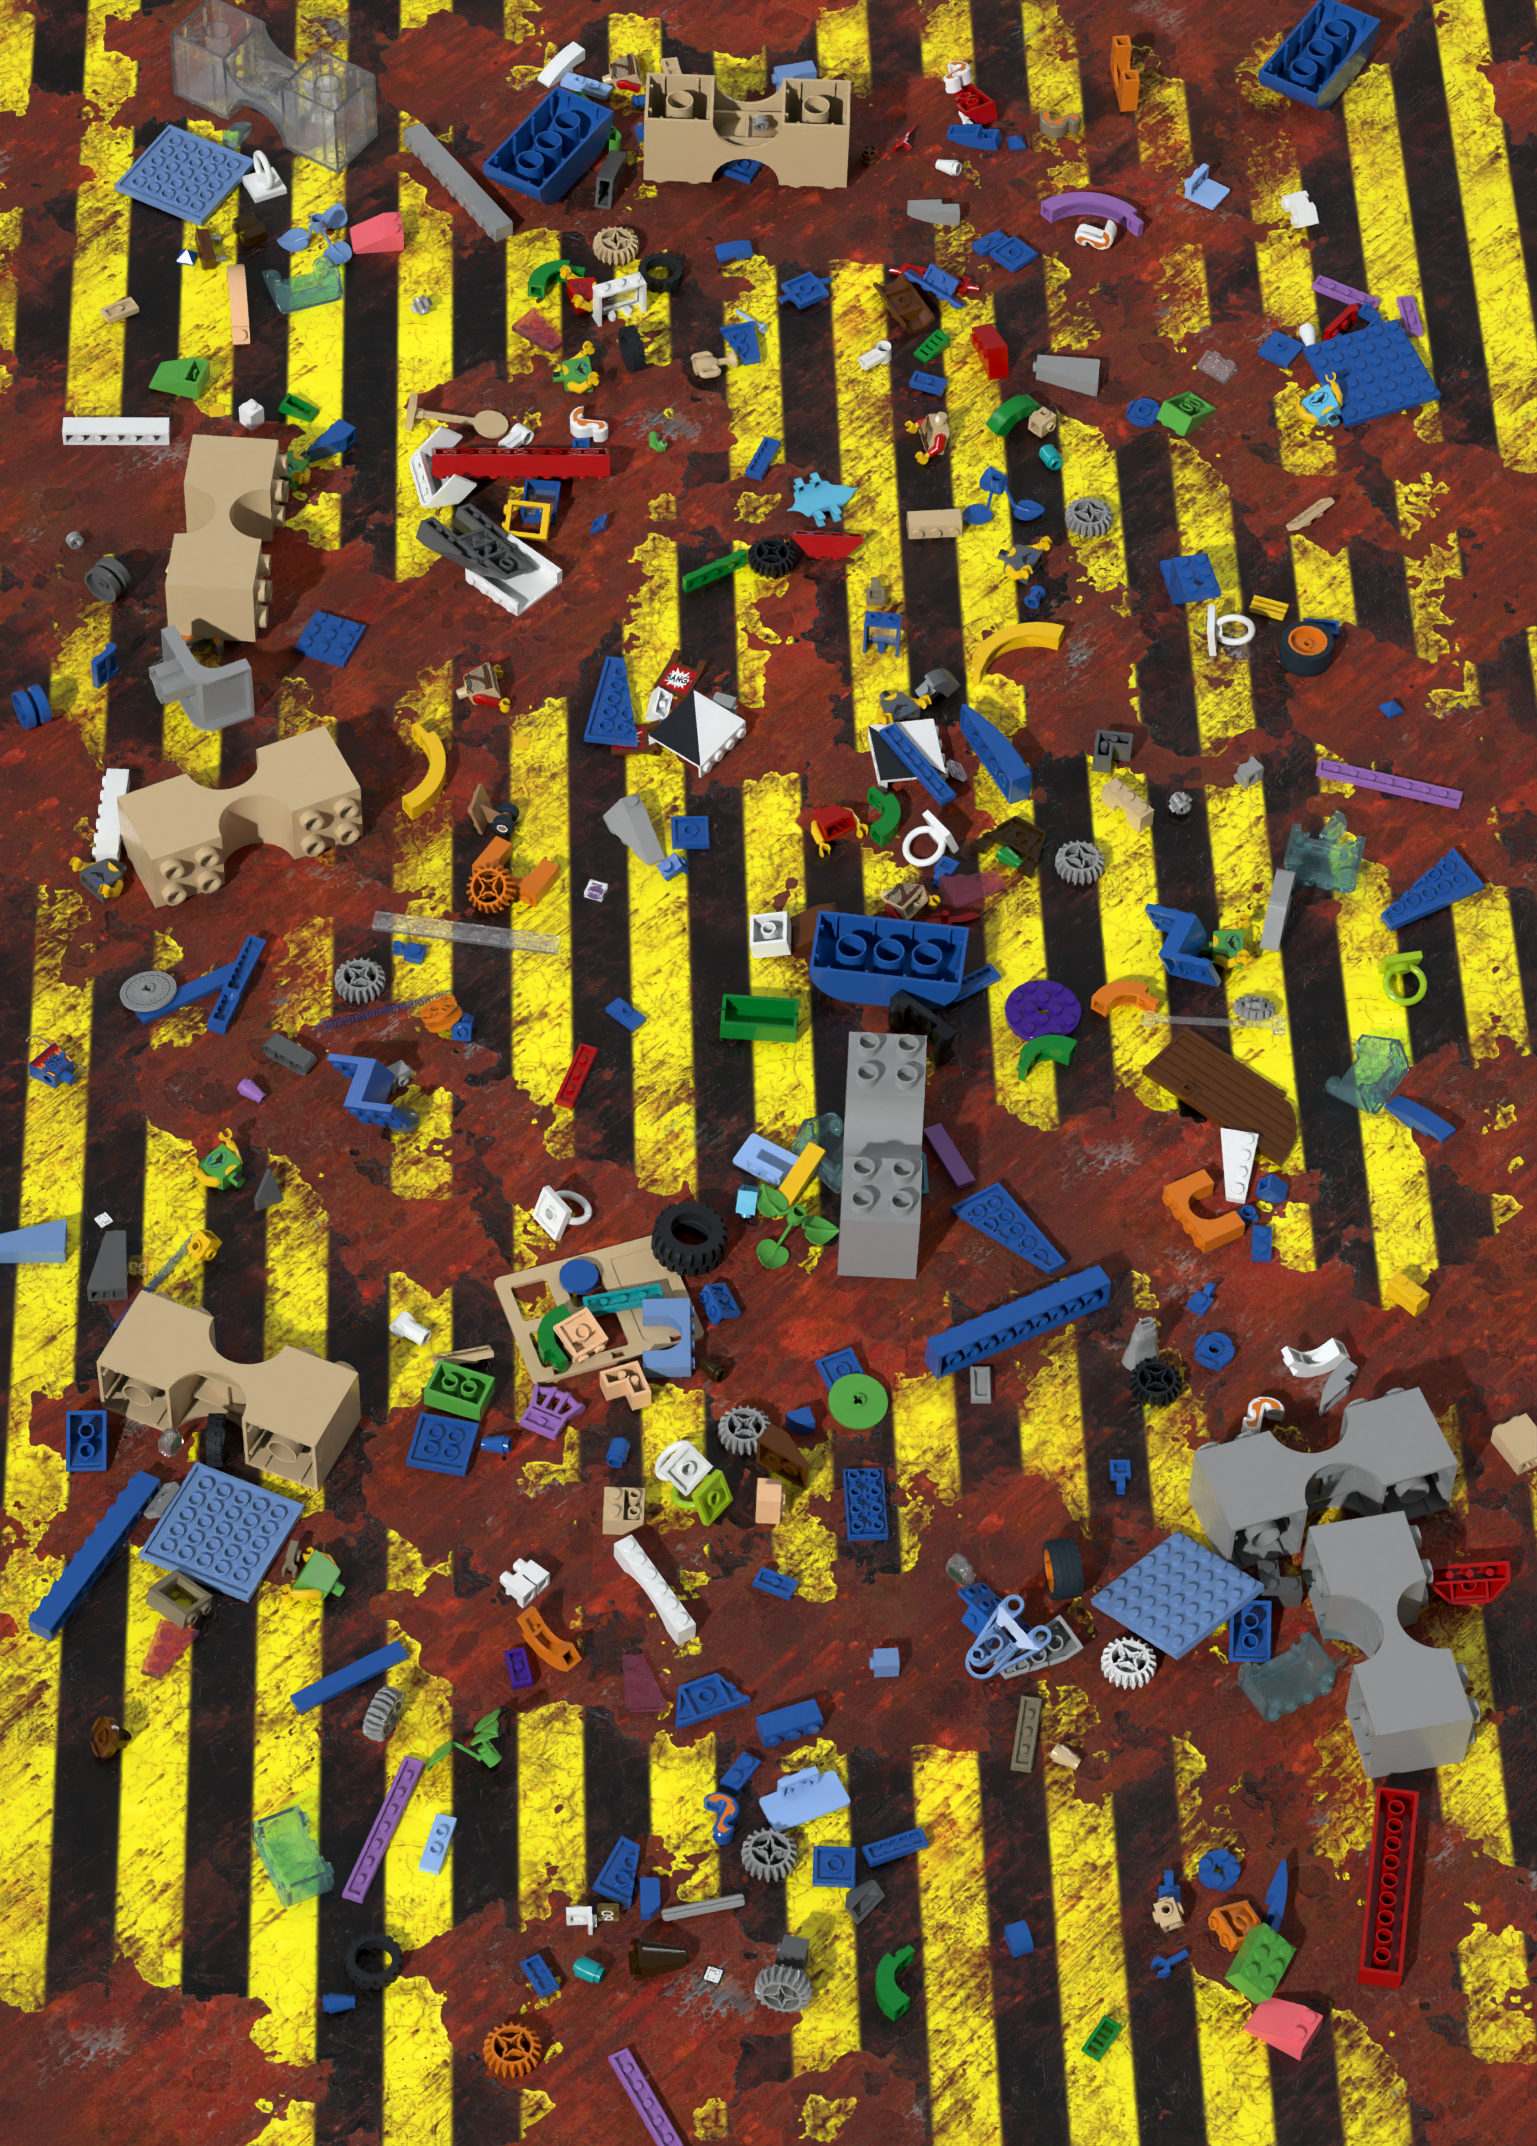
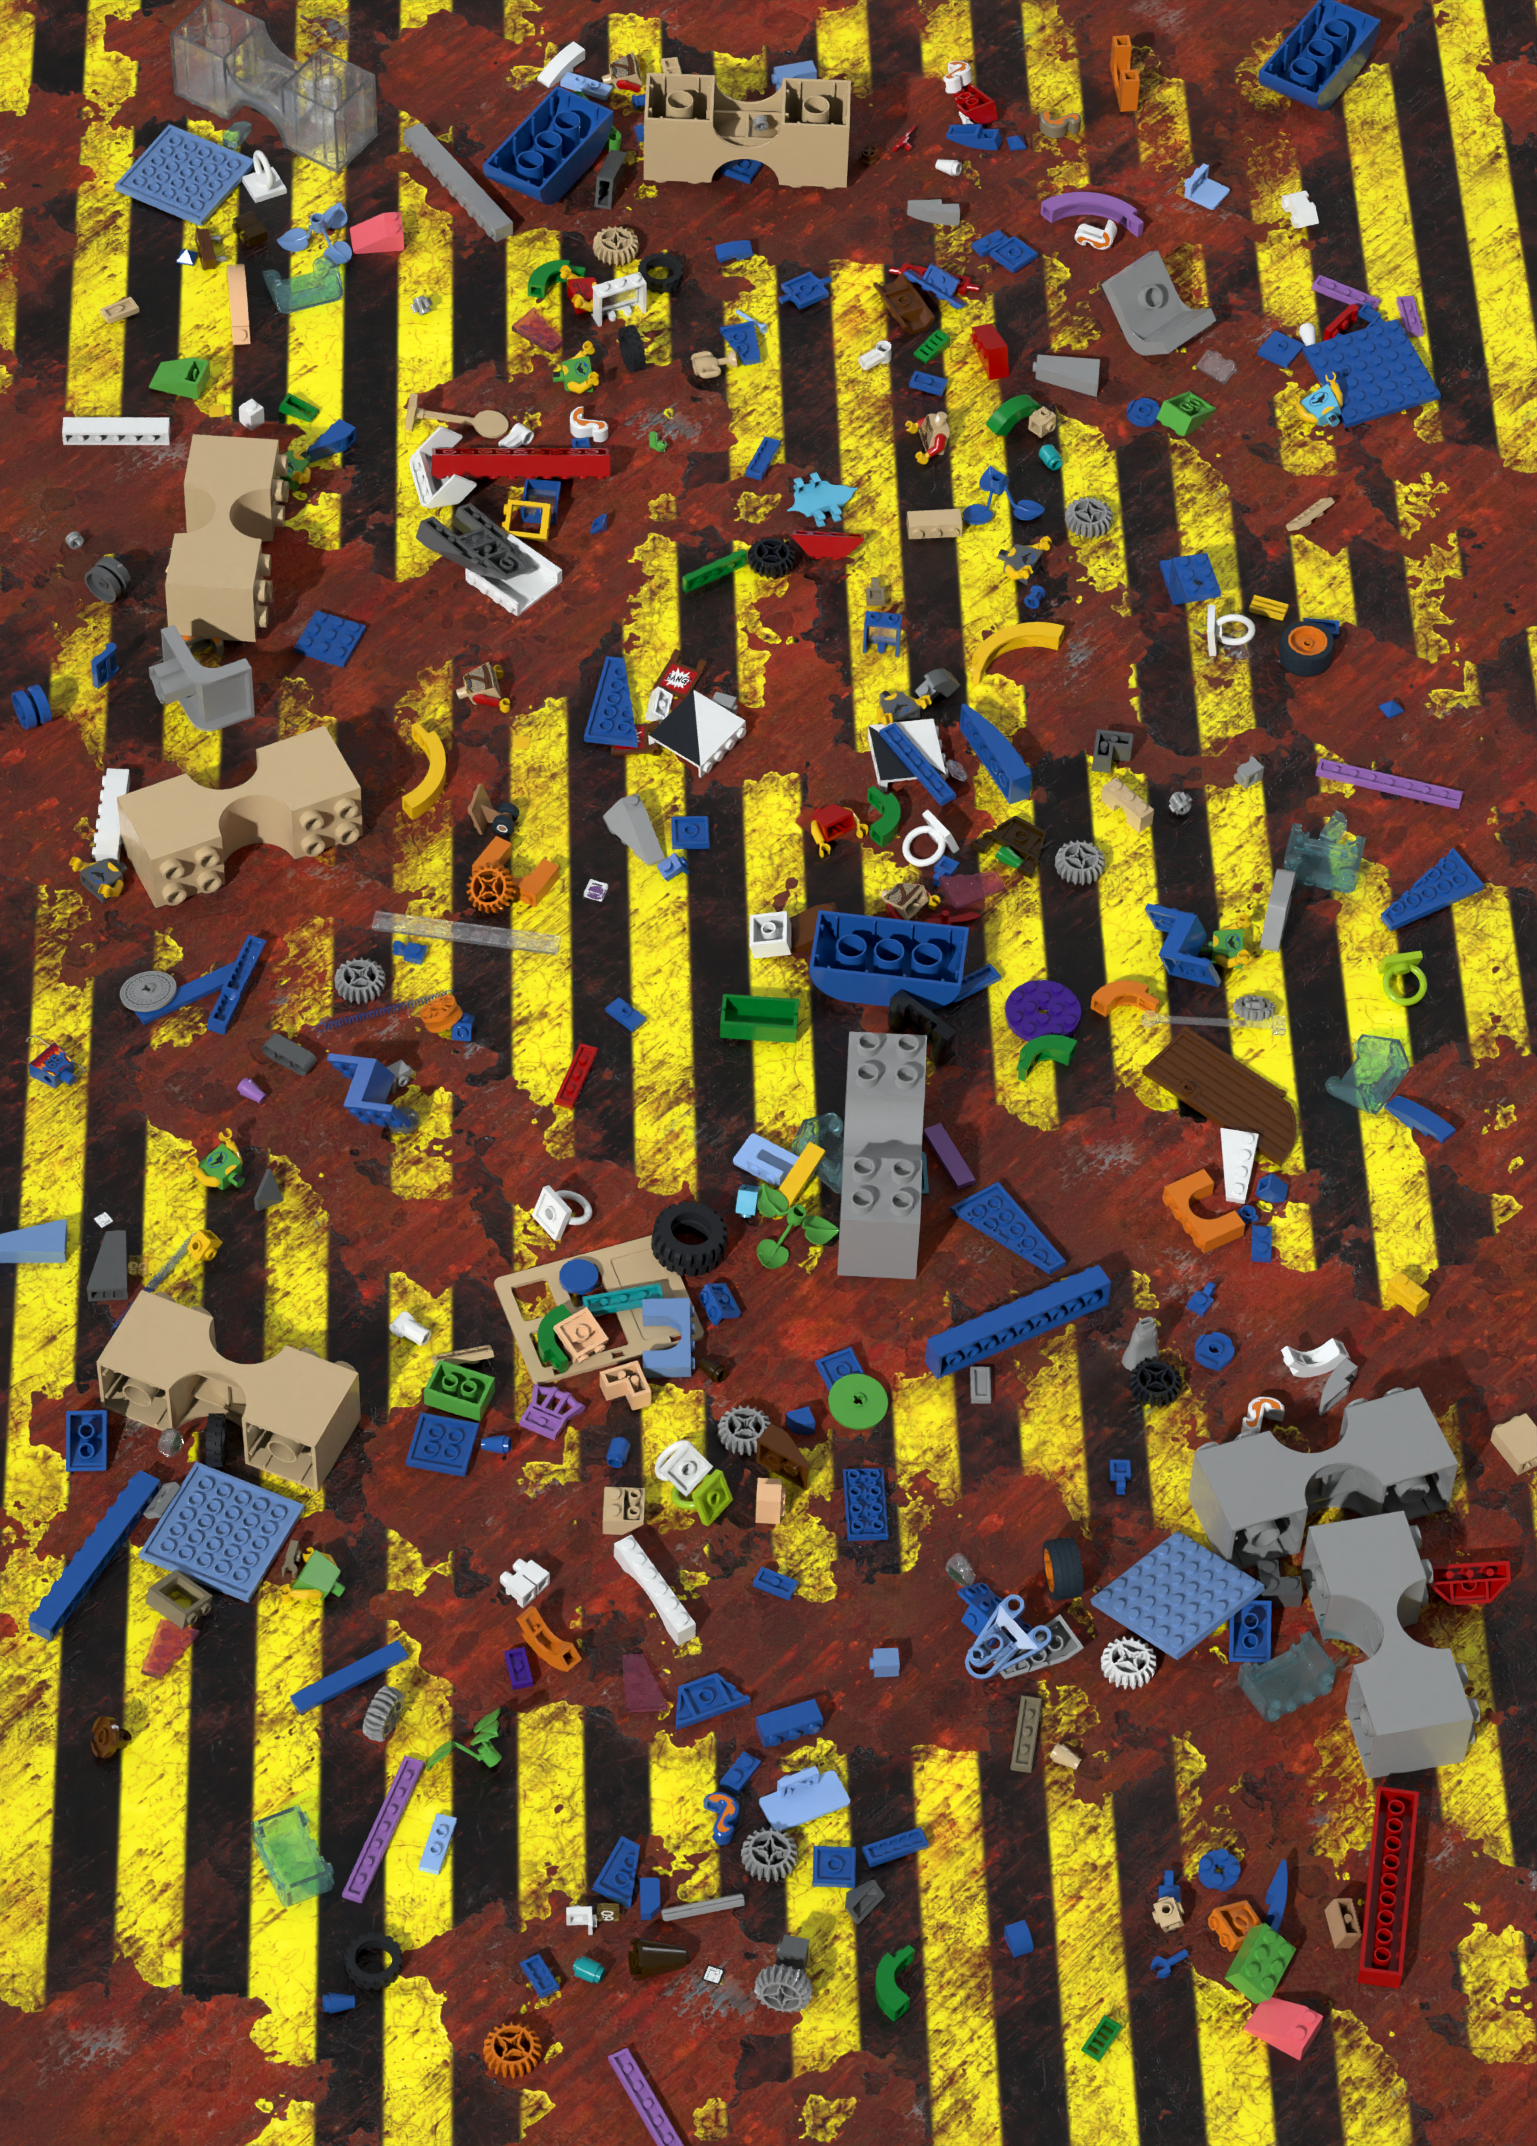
none -> light grey piece [1101,251,1216,355]
none -> medium nougat brick [1324,1898,1362,1949]

